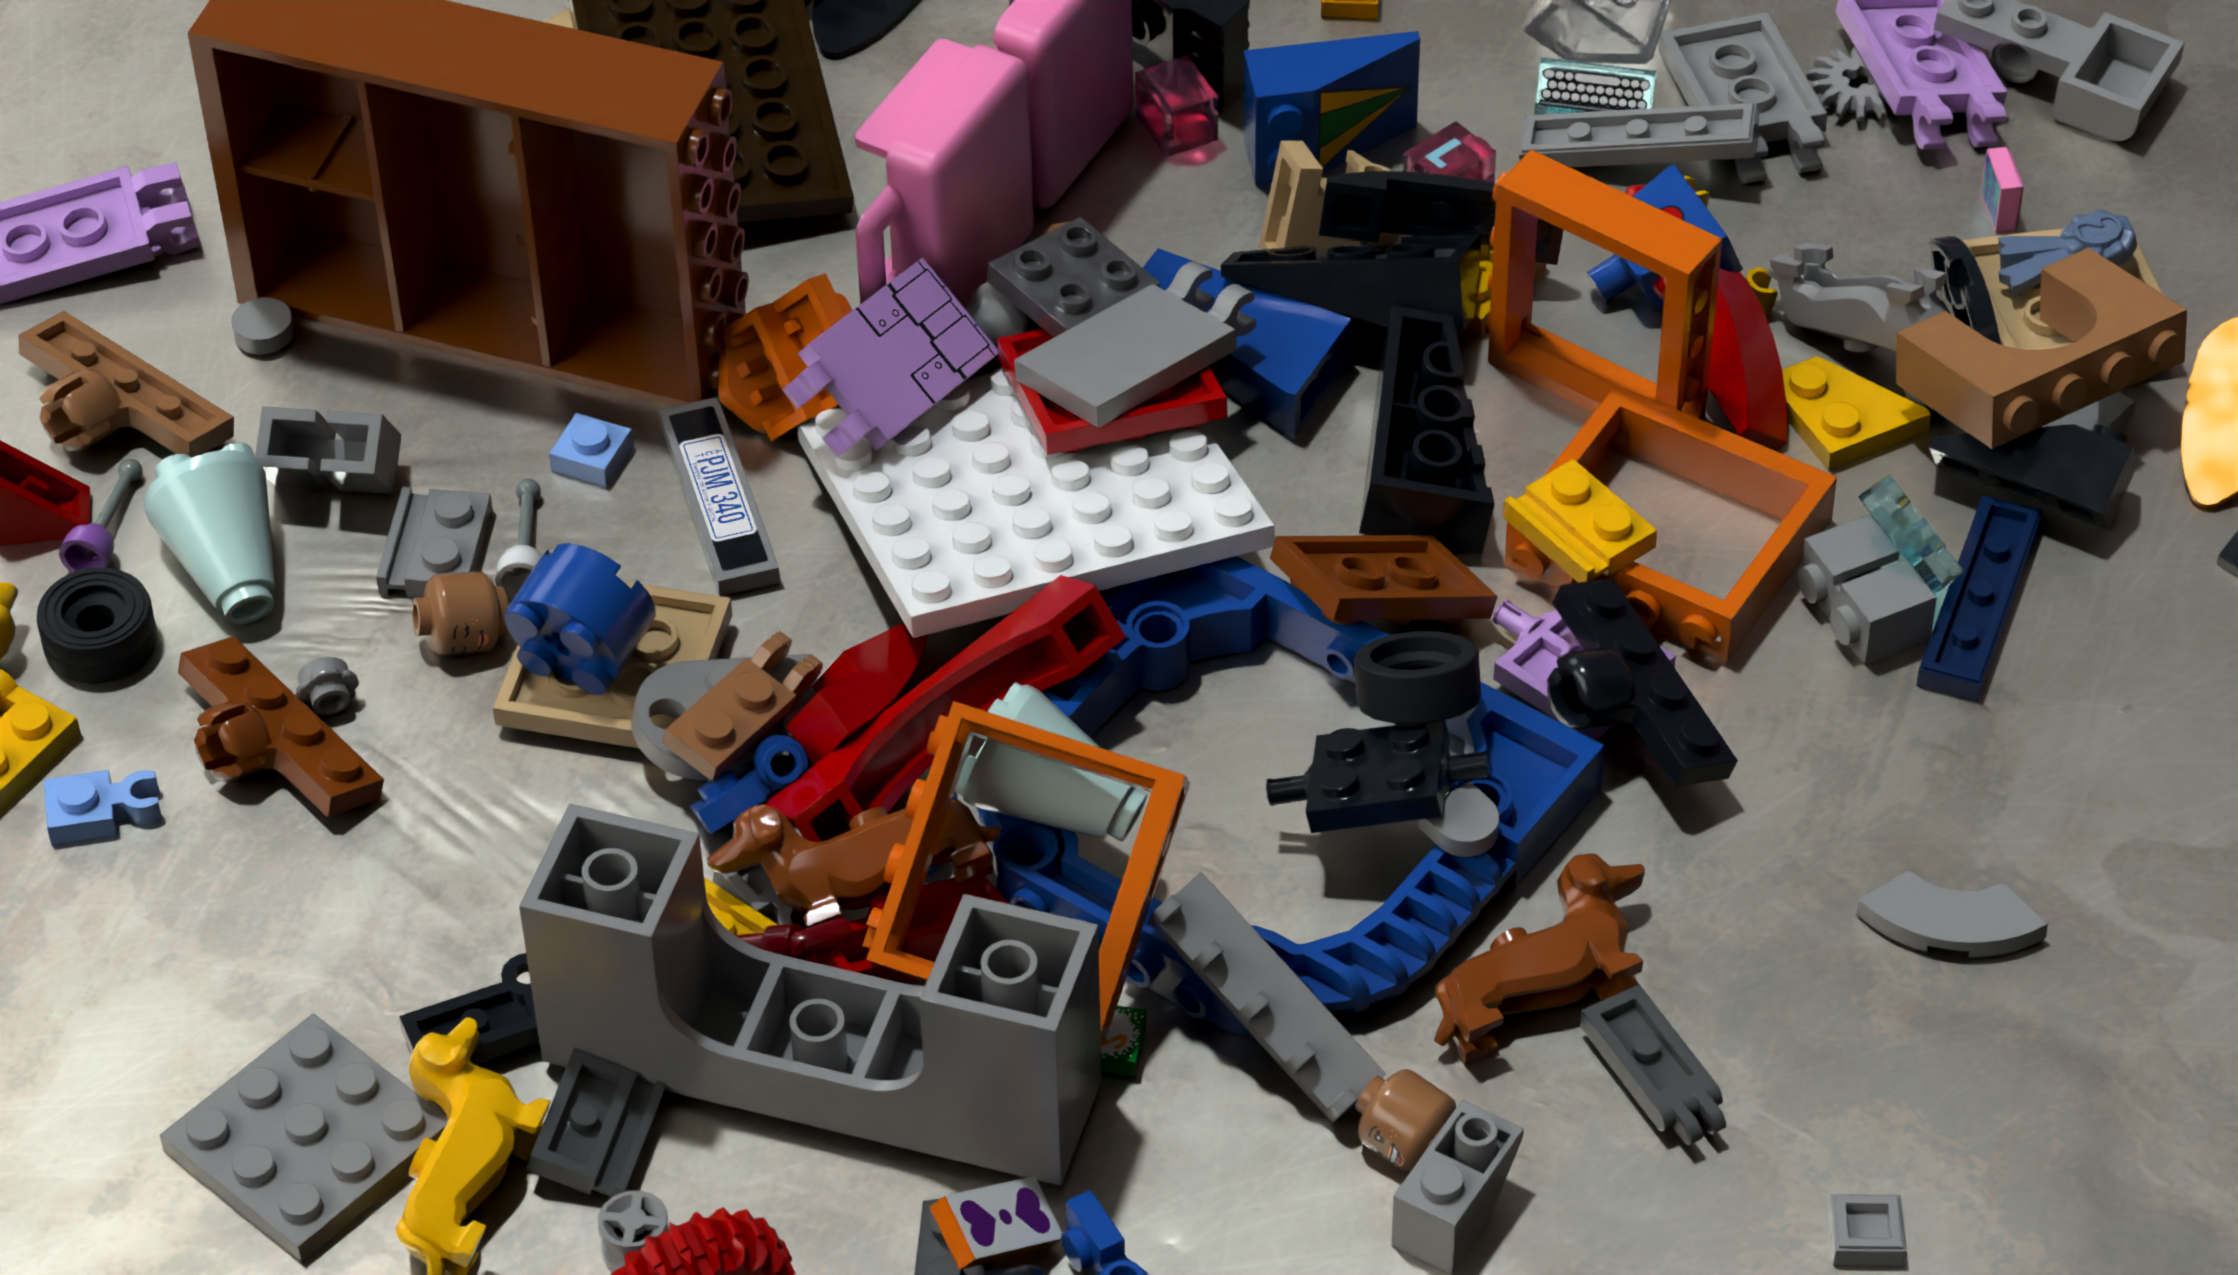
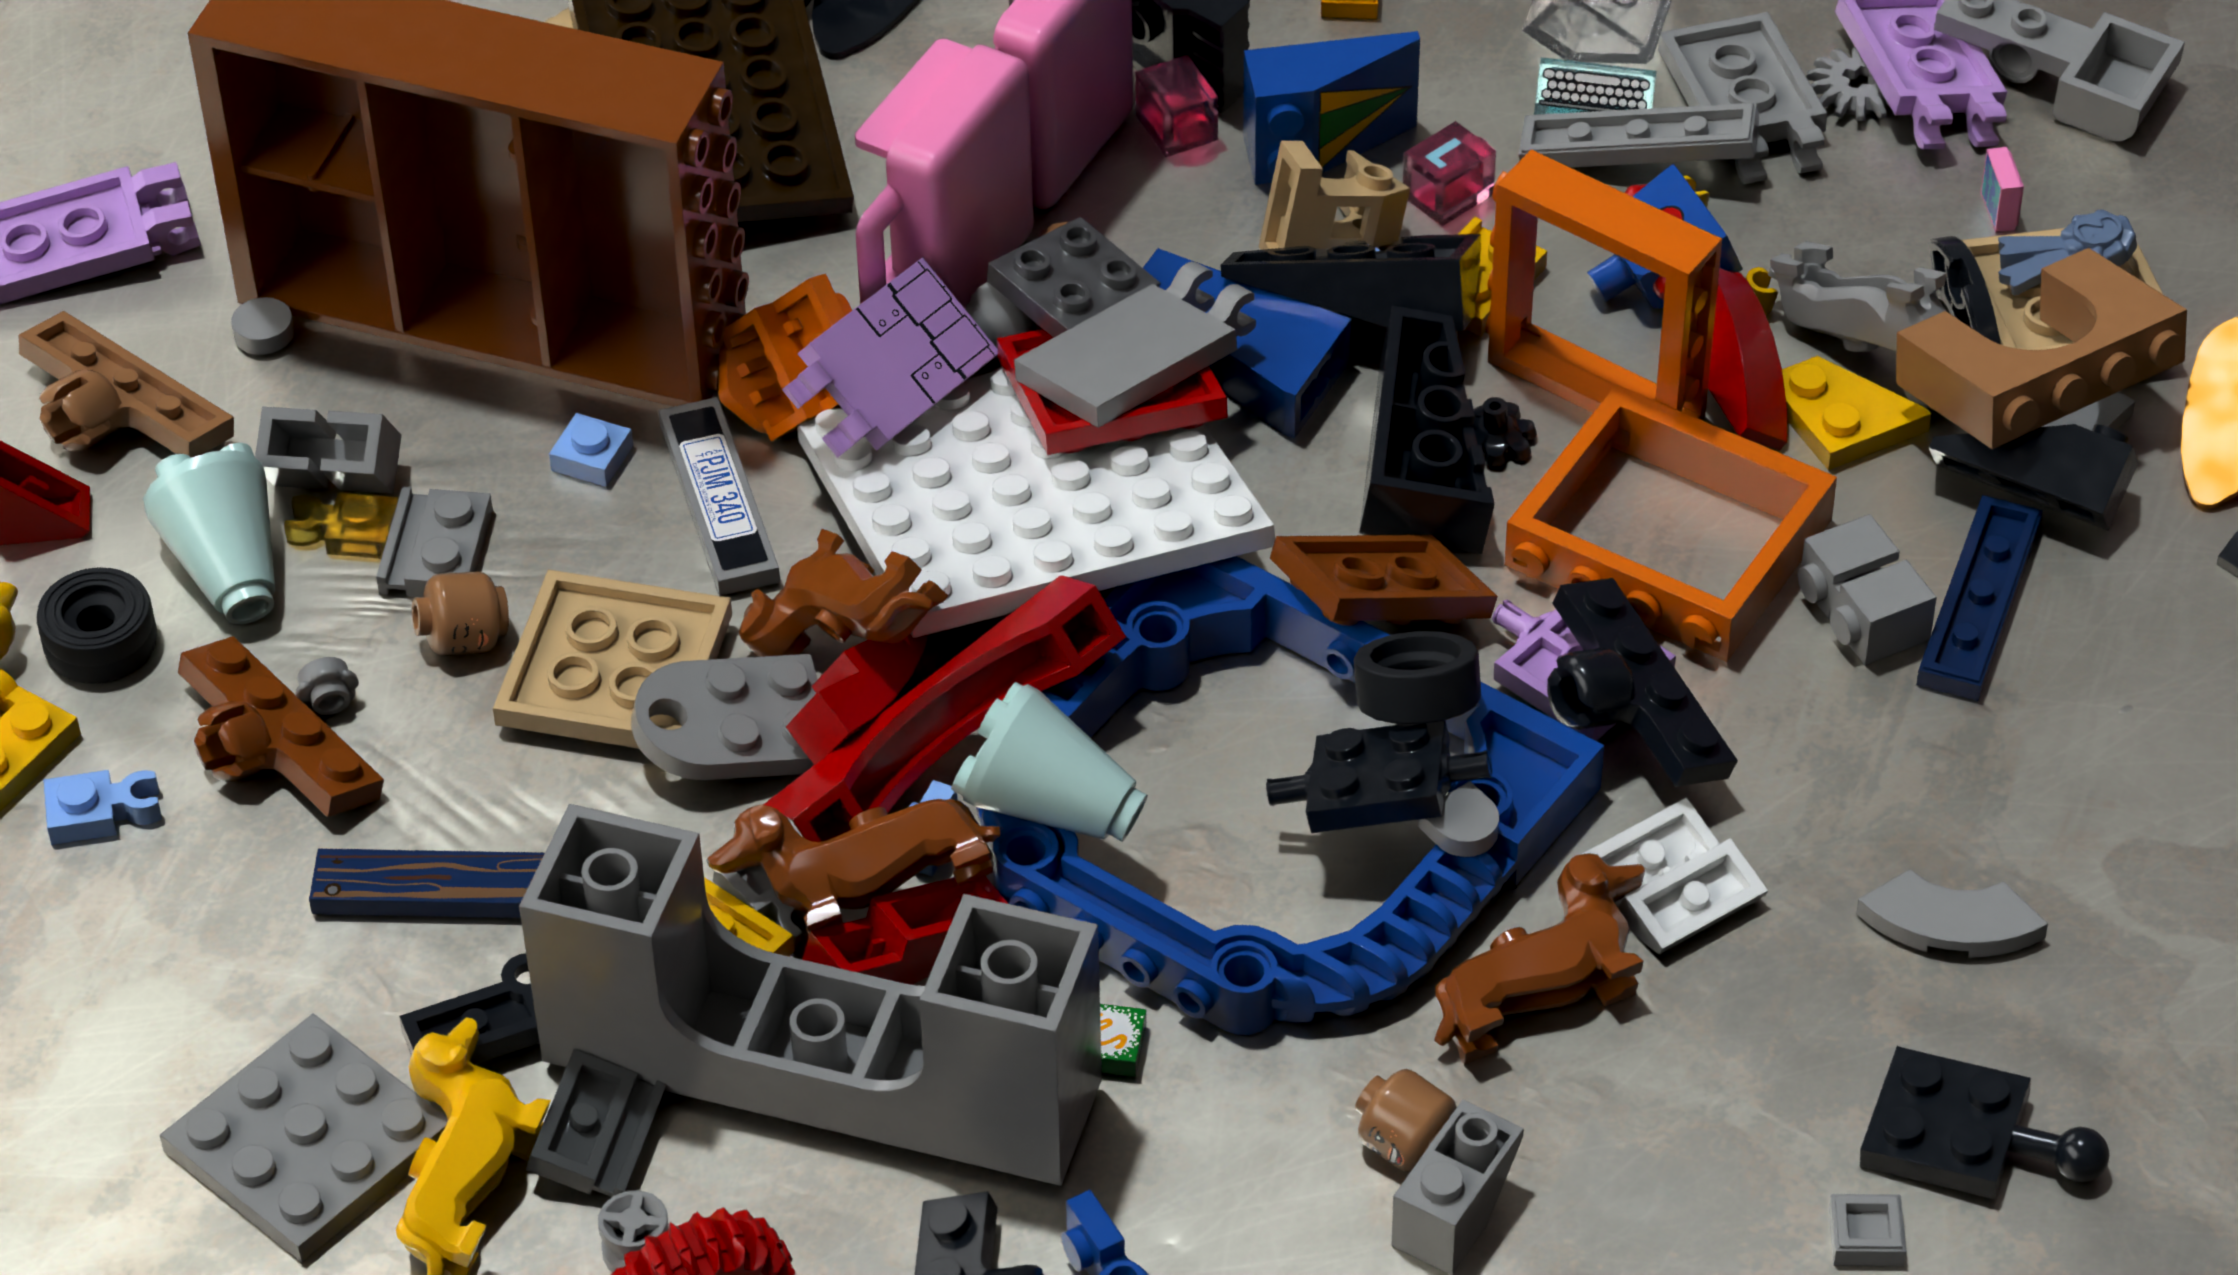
medium lavender hinge [59,459,143,573] -> none
hinge [495,479,542,599] -> none
blue brick [504,543,656,695] -> none
medium nougat hinge [662,631,824,781] -> none
blue plate [690,735,808,834] -> none
dark red piece [735,917,853,960] -> none
orange window [862,701,1190,1041] -> none
tile [930,1176,1062,1270] -> none
light grey hinge [1149,872,1386,1123] -> none
black slope [1319,171,1564,265] -> none
yellow plate [1503,459,1657,583] -> none
dark grey hinge [1580,984,1726,1145] -> none
clear light blue plate [1857,474,1964,595] -> none
none -> clear yellow plate [284,492,399,559]
none -> dark blue tile [309,848,545,918]
none -> dark orange animal [739,529,948,657]
none -> black plant [1473,397,1537,467]
none -> white slope [1582,797,1768,954]
none -> black plate [1860,1046,2110,1199]

